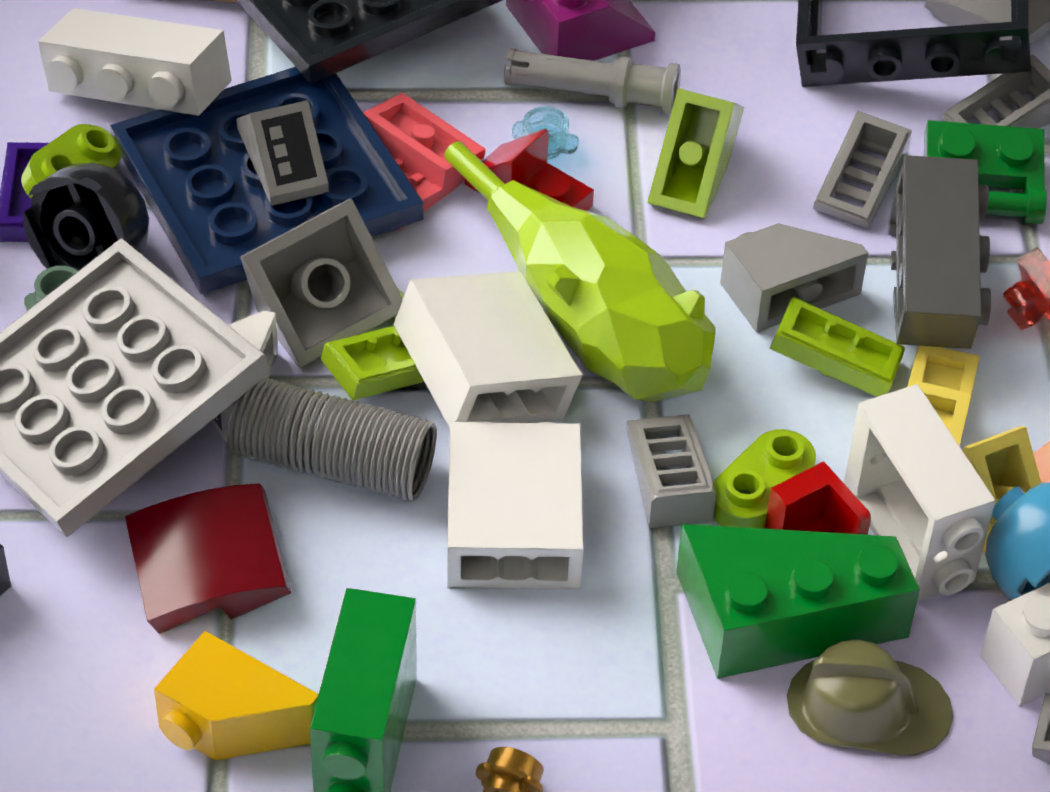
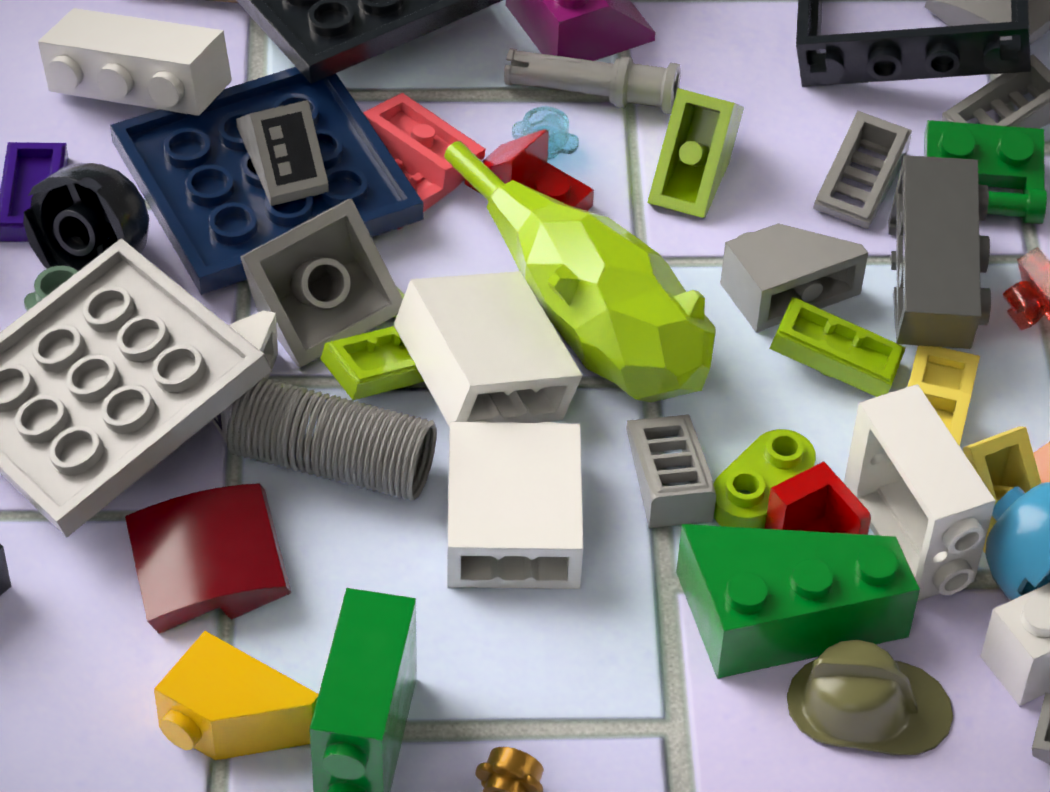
lime plate [21,124,122,198] -> none

